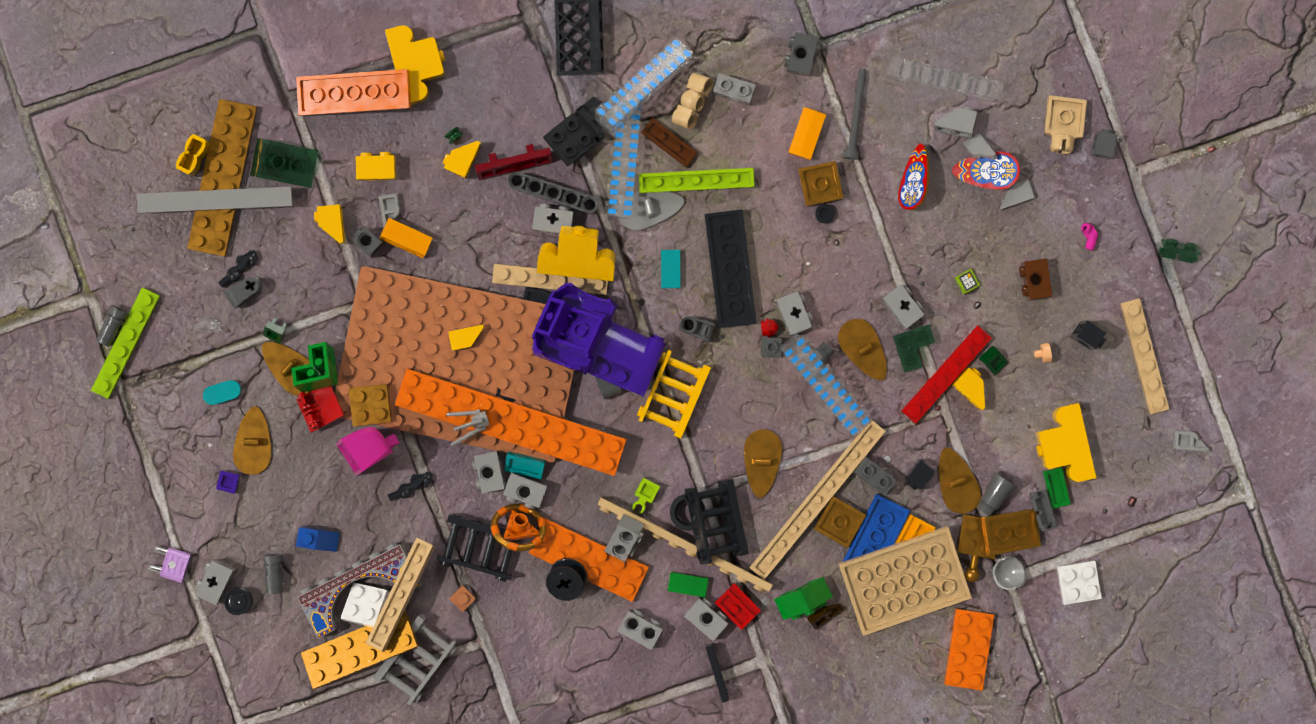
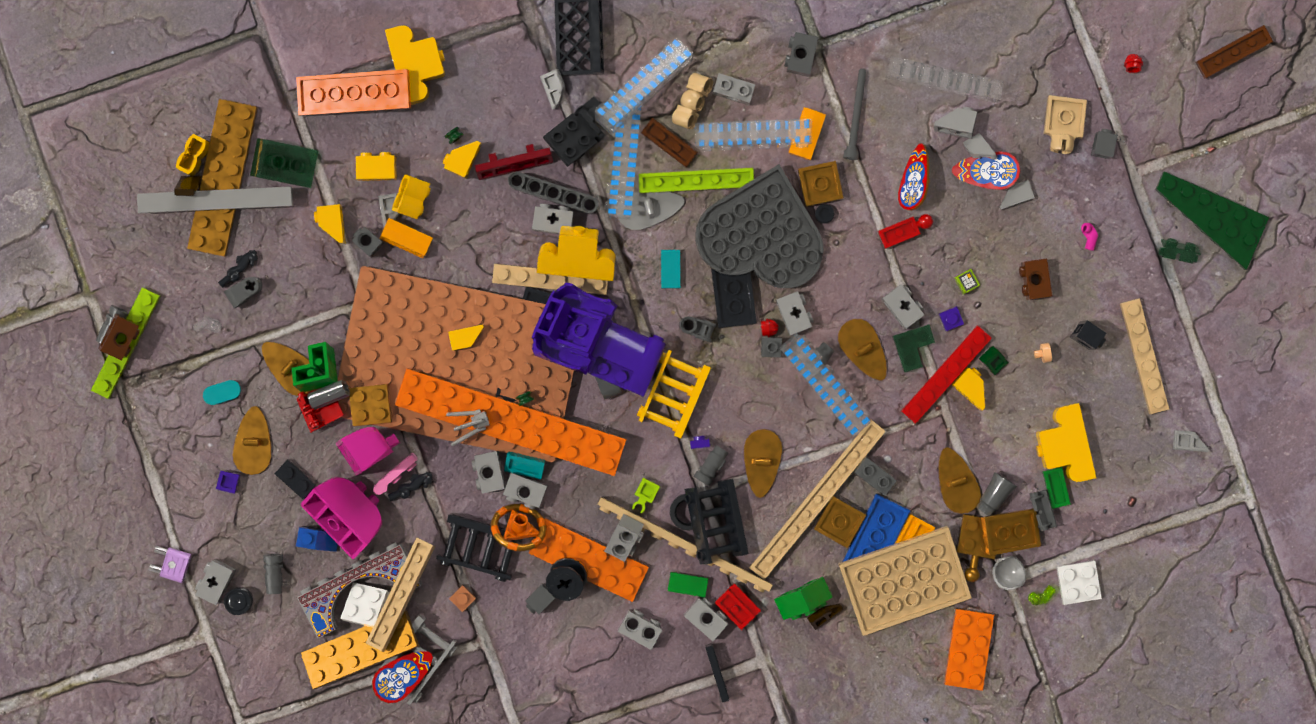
dark green tile [263,318,286,344] -> none
black brick [905,460,935,490] -> none
none -> reddish brown brick [99,314,140,361]
none -> dark brown tile [174,176,201,196]
none -> black plate [274,459,316,499]
none -> dark pink hips [301,477,382,559]
none -> dark grey axle [308,380,350,410]
none -> shield [372,651,433,703]
none -> bright pink hinge [373,453,417,495]
none -> yellow brick [392,174,430,219]
none -> dark green bush [515,390,534,406]
none -> dark grey brick [526,583,555,614]
none -> light grey tile [540,69,565,109]
none -> dark purple plate [690,436,710,449]
none -> dark grey axle [693,445,728,486]
none -> clear brick [695,119,812,151]
none -> dark grey plate [695,164,824,288]
none -> red plate [877,214,933,249]
none -> dark purple plate [939,306,964,331]
none -> clear neon green arm [1028,585,1056,606]
none -> red plate [1124,54,1143,73]
none -> dark green wing [1155,172,1269,270]
none -> reddish brown plate [1195,25,1273,79]

